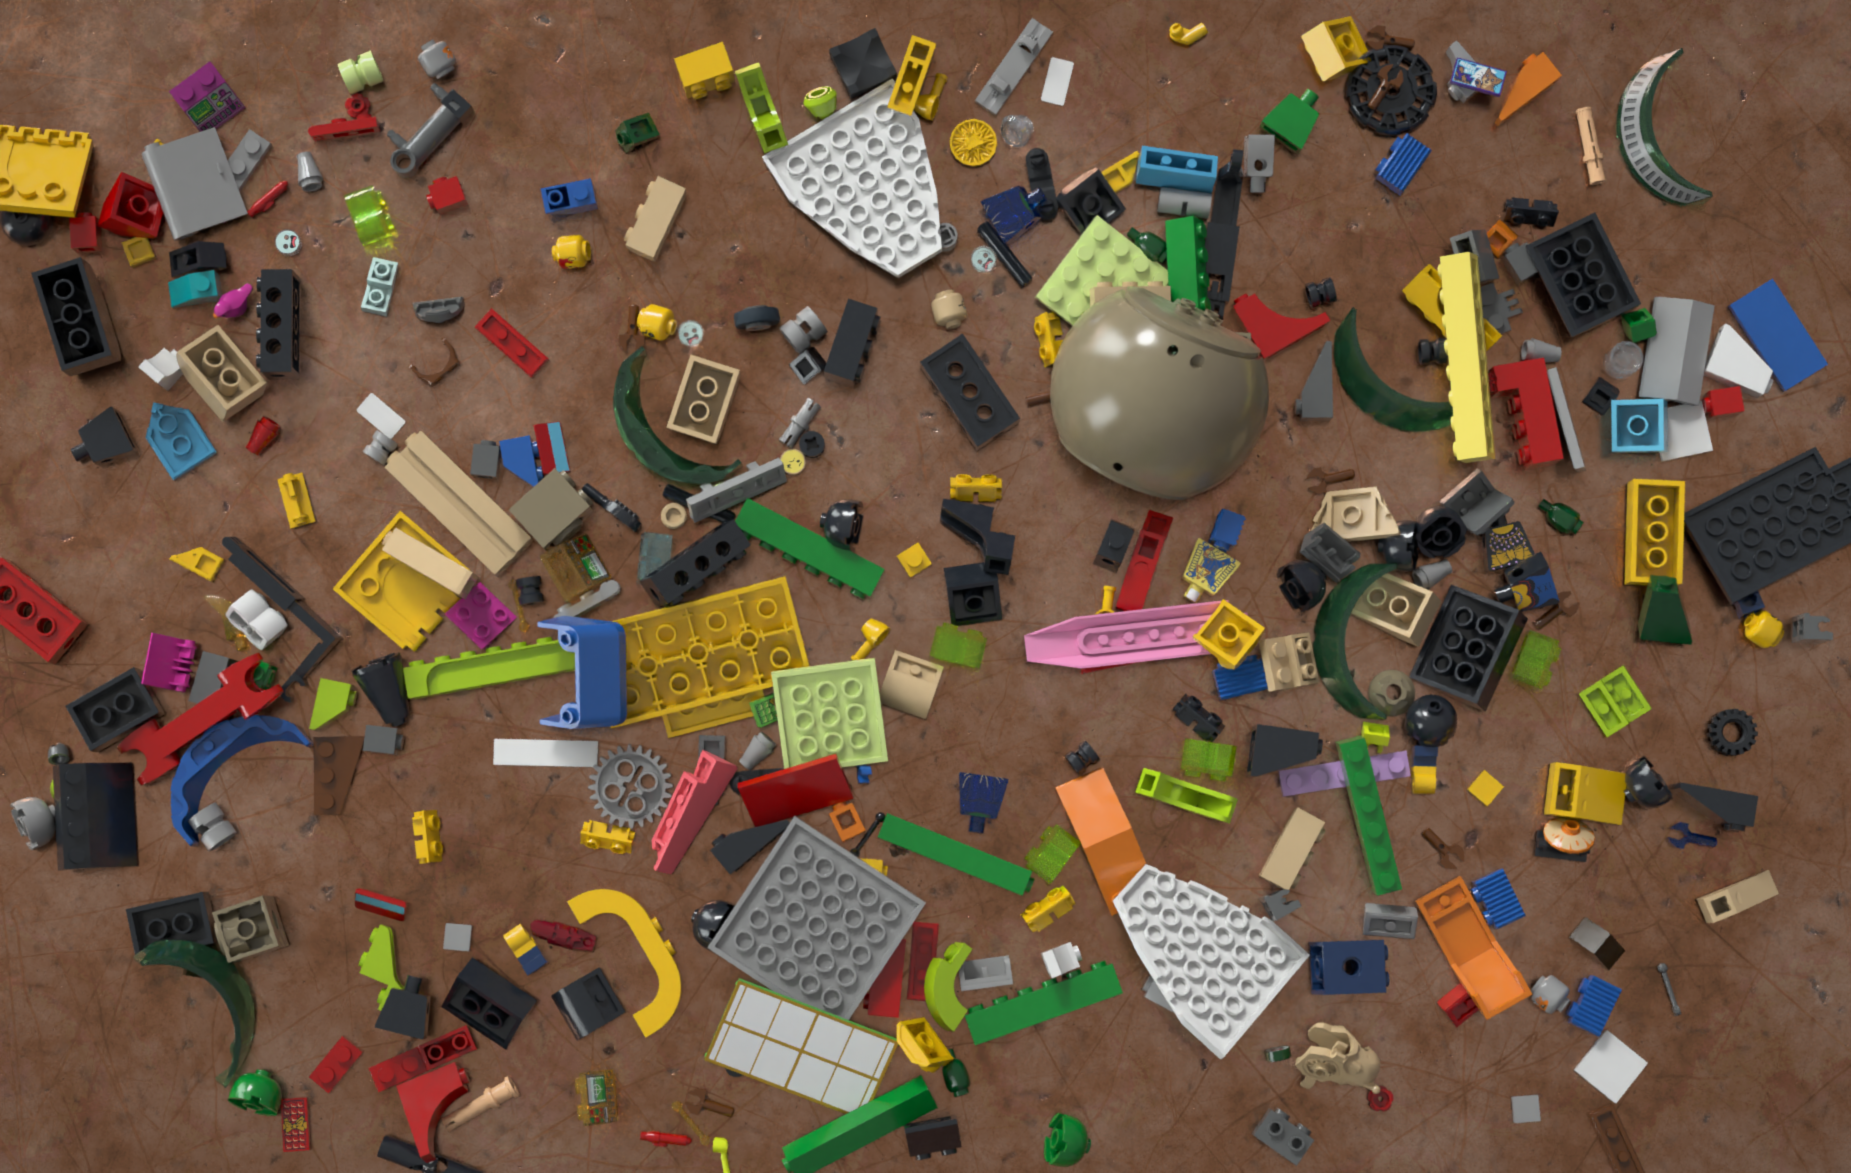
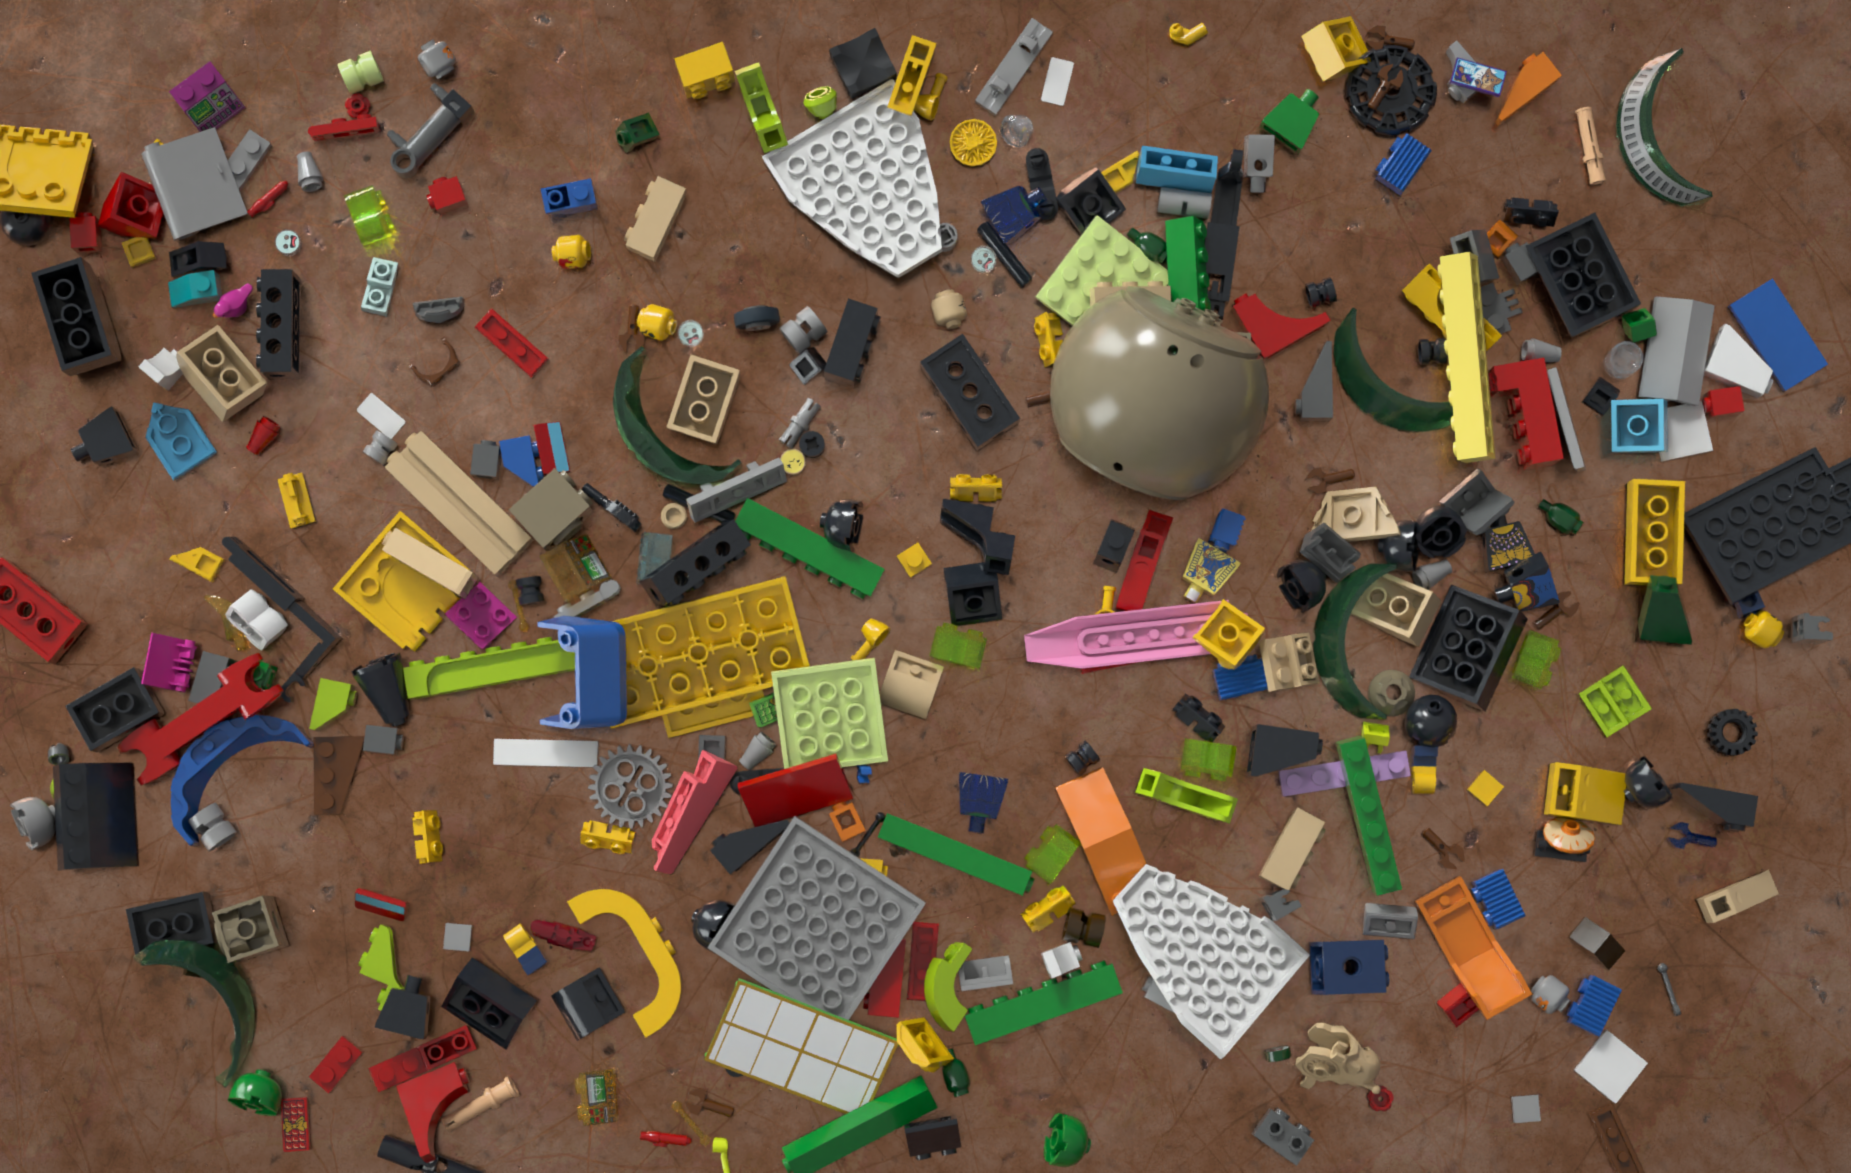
none -> dark brown wheel [1062,907,1106,948]

